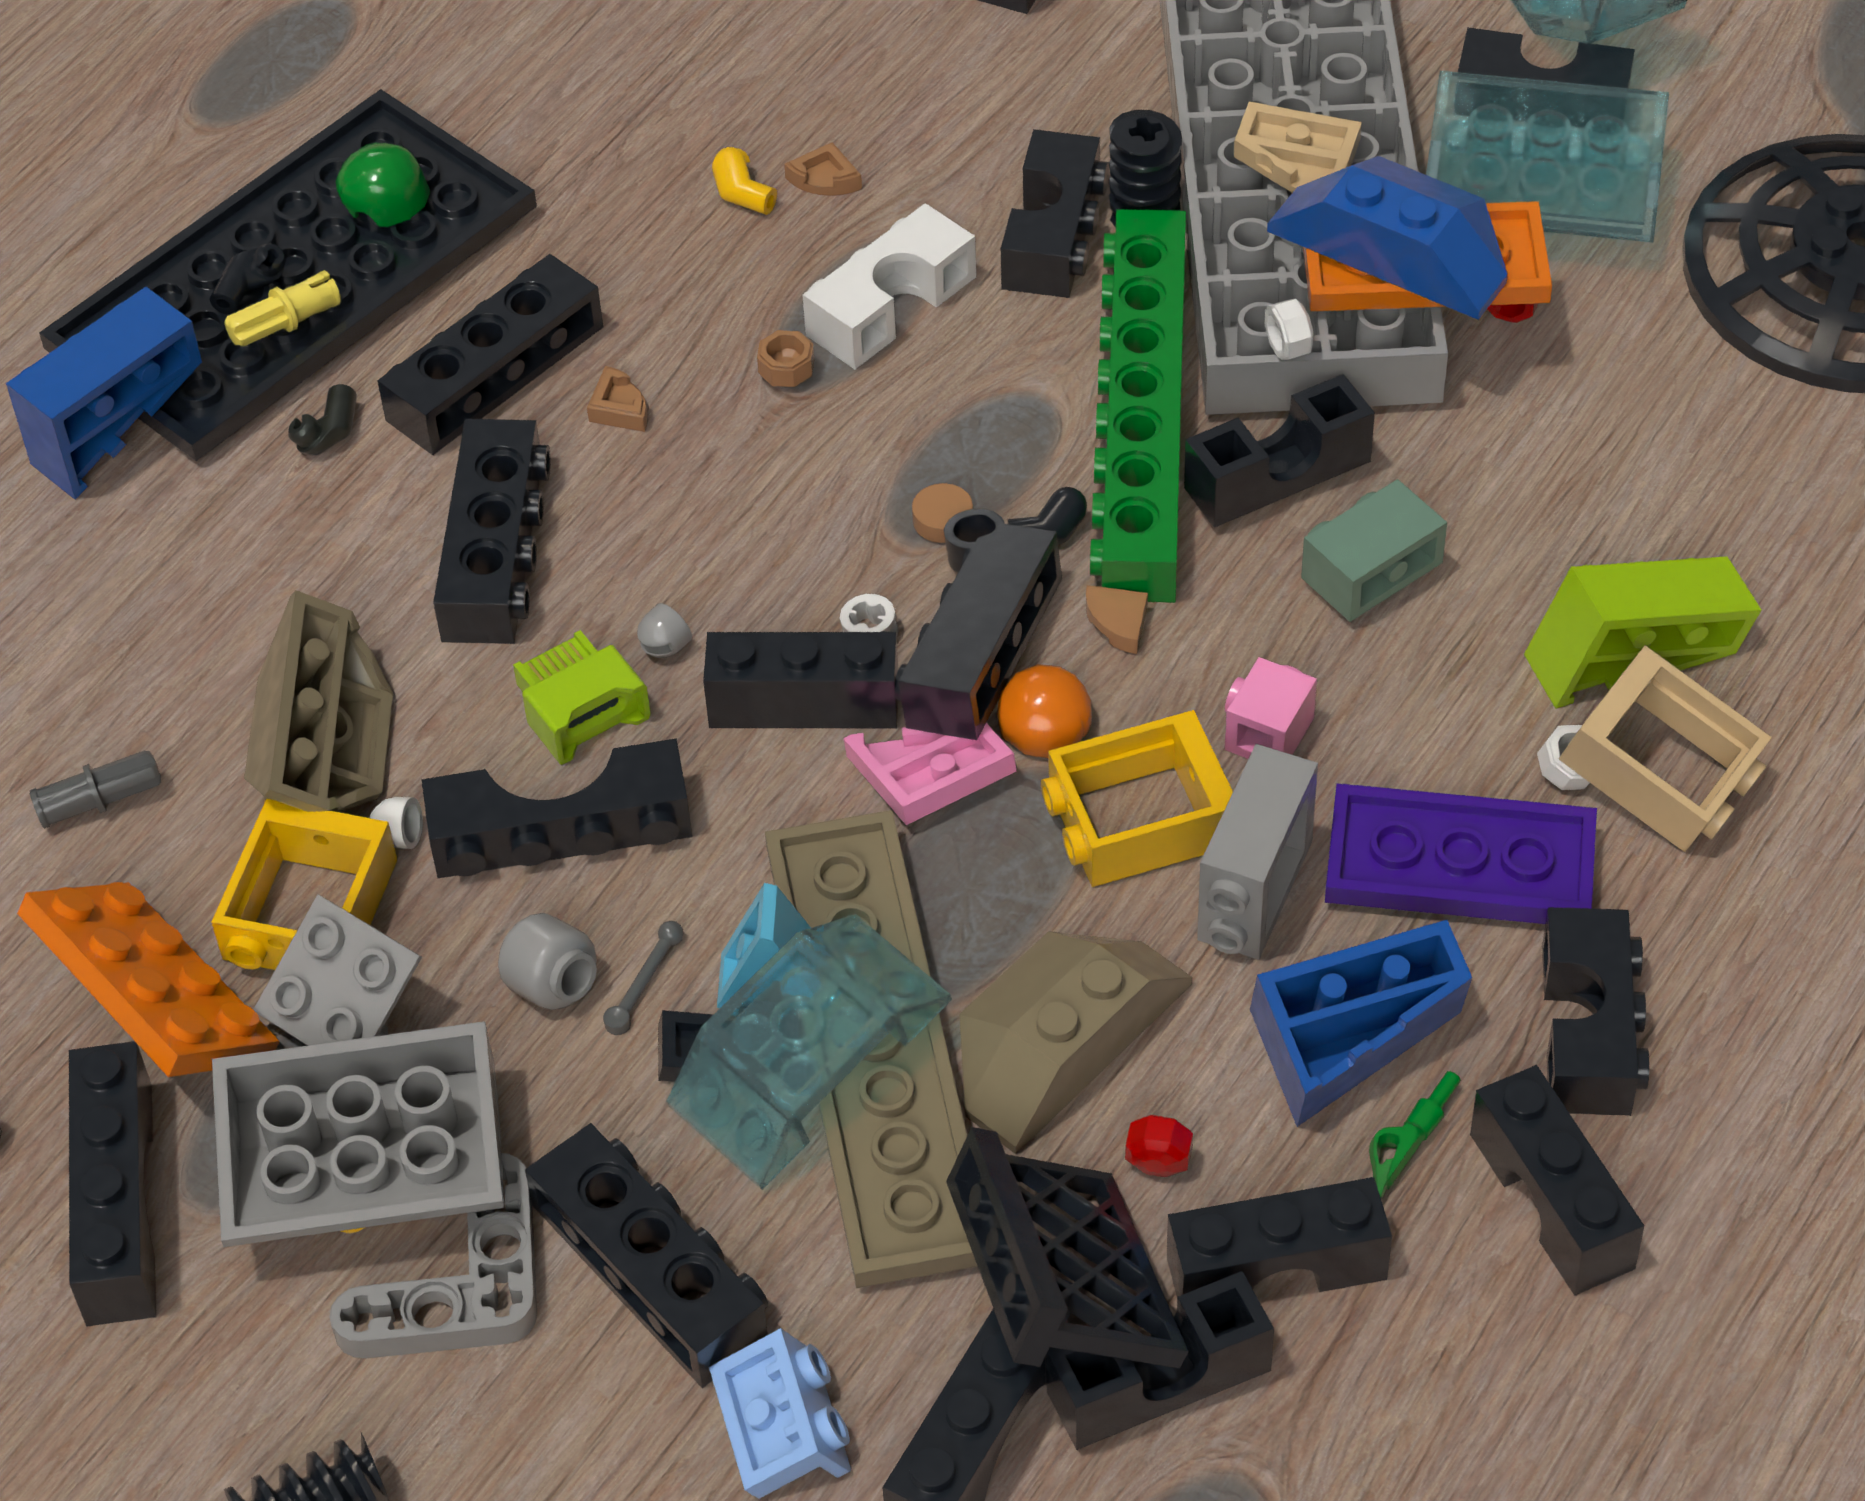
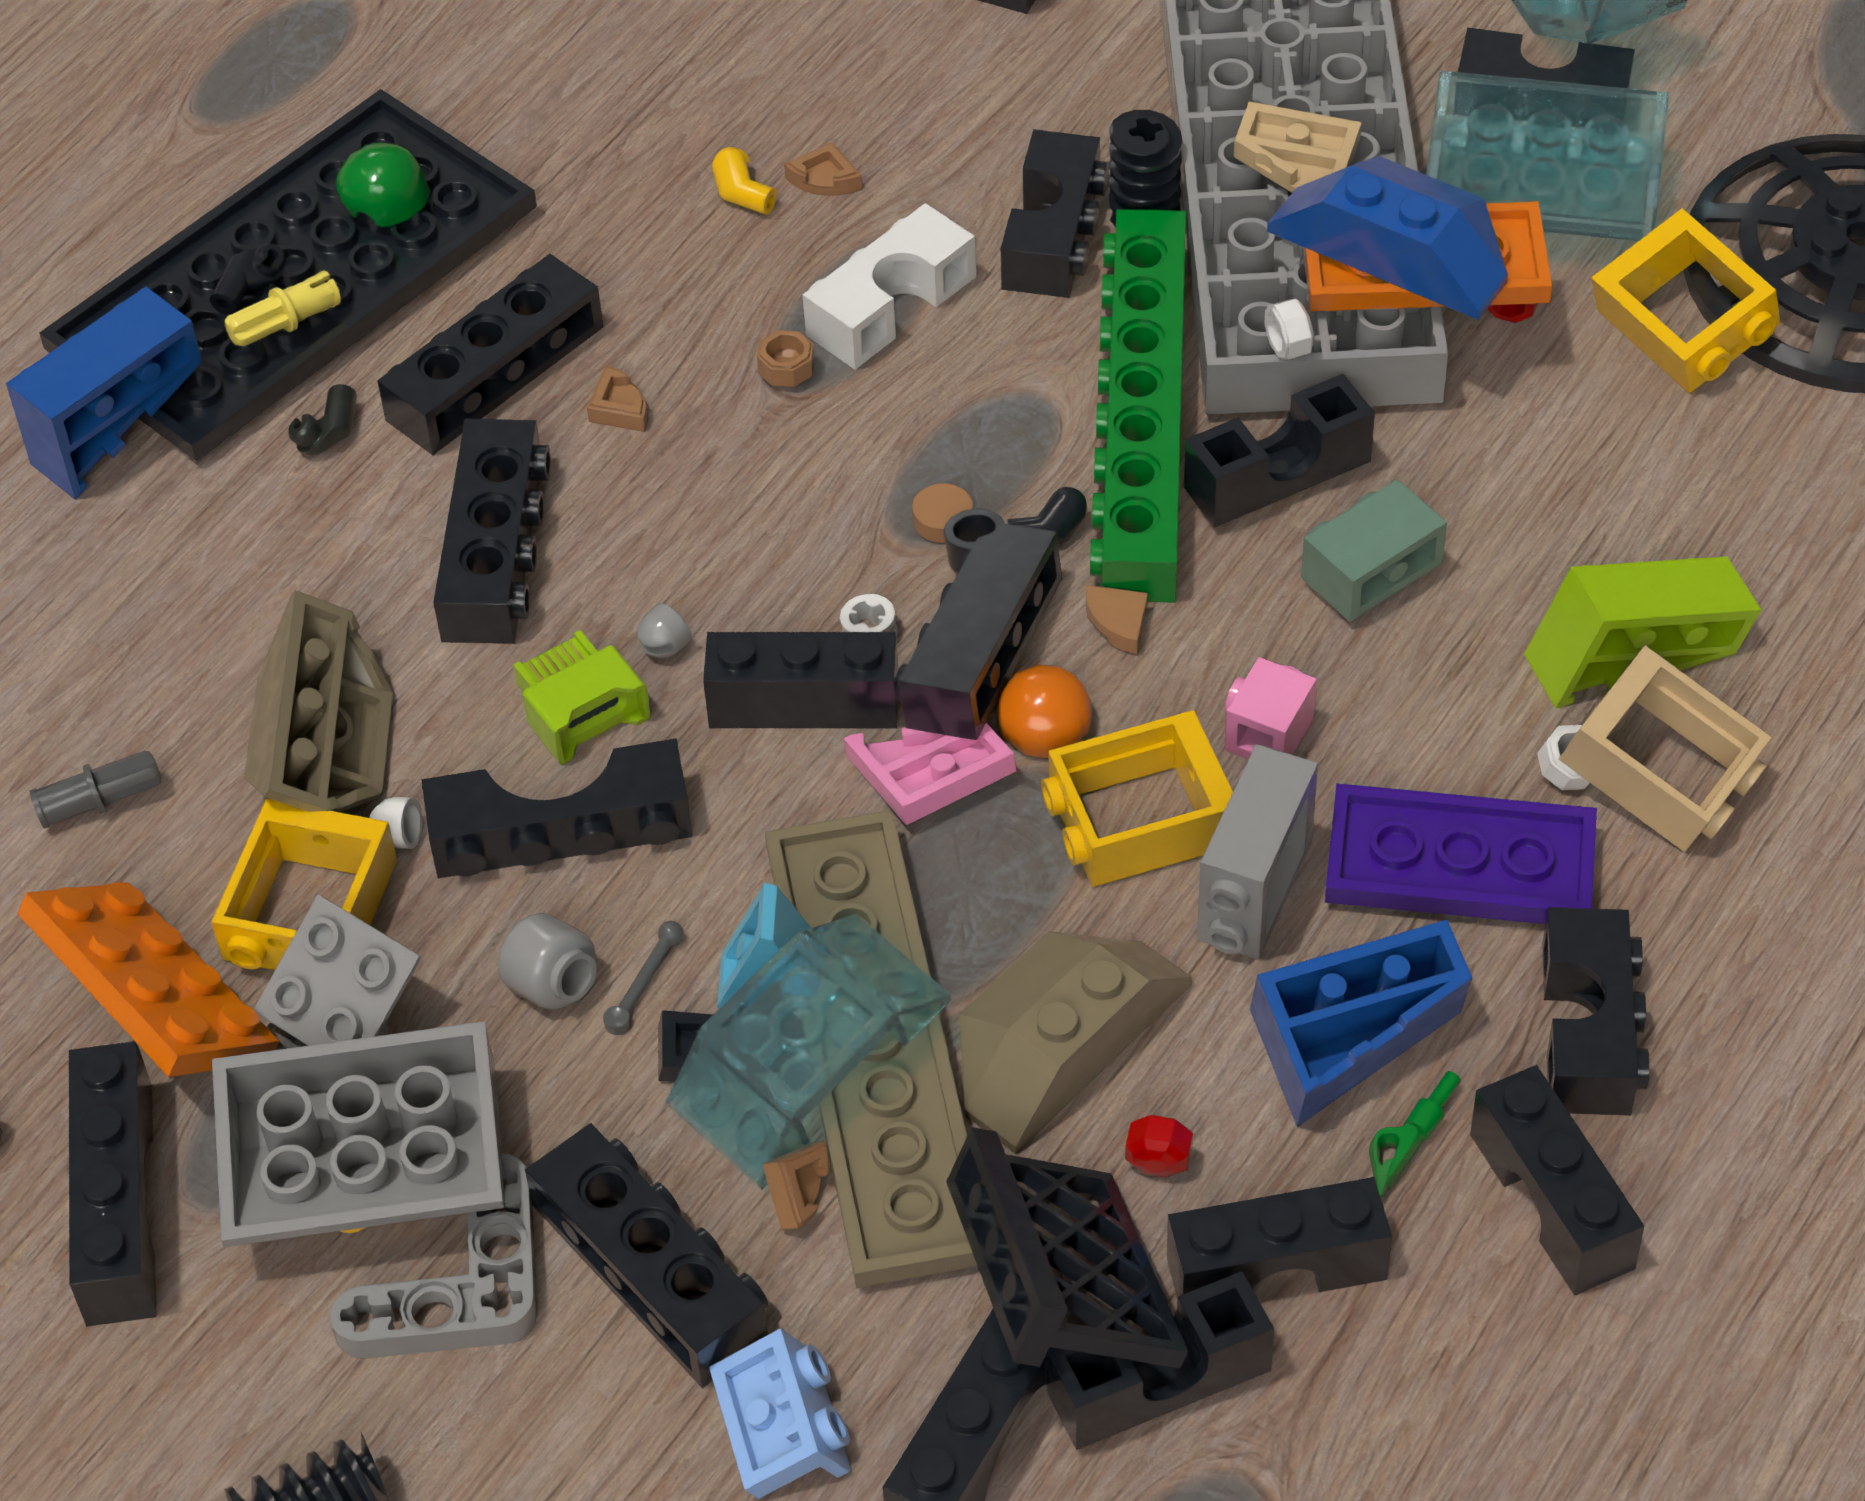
none -> medium nougat tile [762,1141,829,1230]
none -> yellow window [1591,208,1781,394]

